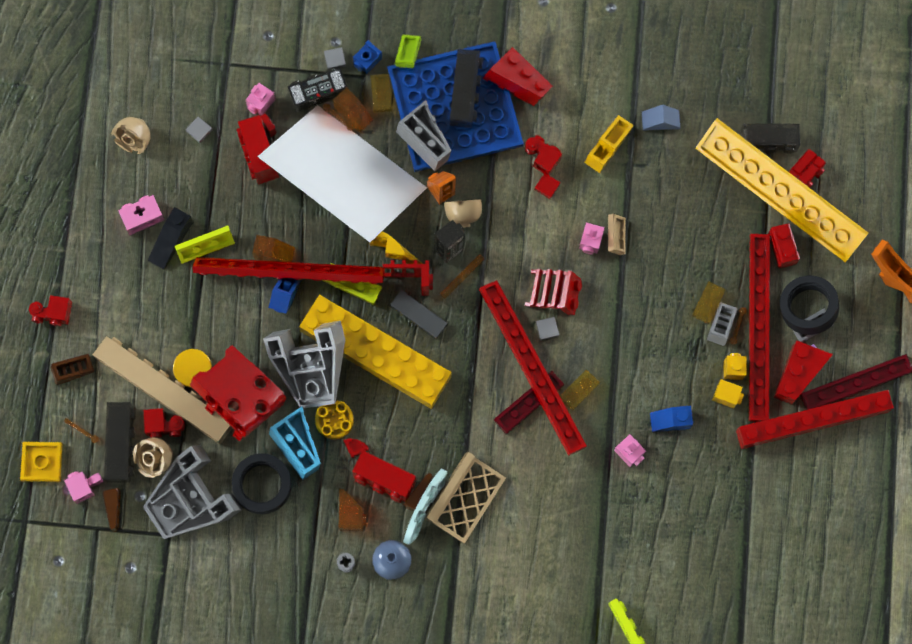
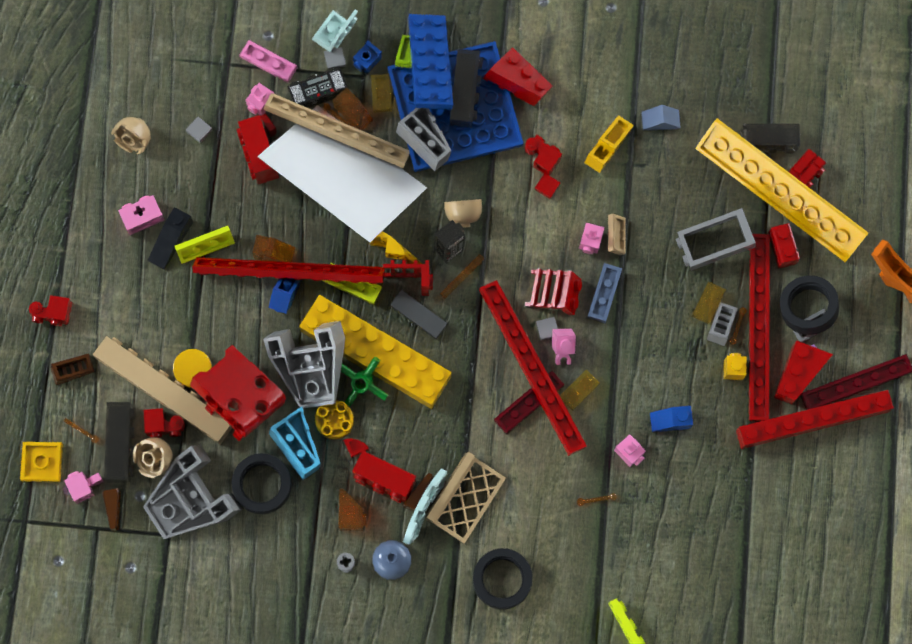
orange slope [427,171,456,204] -> none
yellow brick [712,379,744,409] -> none
none -> bright pink tile [240,40,297,83]
none -> tan plate [264,93,410,168]
none -> light aqua bracket [312,10,358,52]
none -> green bar [341,357,389,406]
none -> blue plate [408,14,453,109]
none -> black tyre [473,548,533,609]
none -> bright pink brick [552,329,576,365]
none -> clear orange hinge [577,493,617,506]
none -> sand blue plate [587,263,622,323]
none -> light grey window [676,208,756,271]

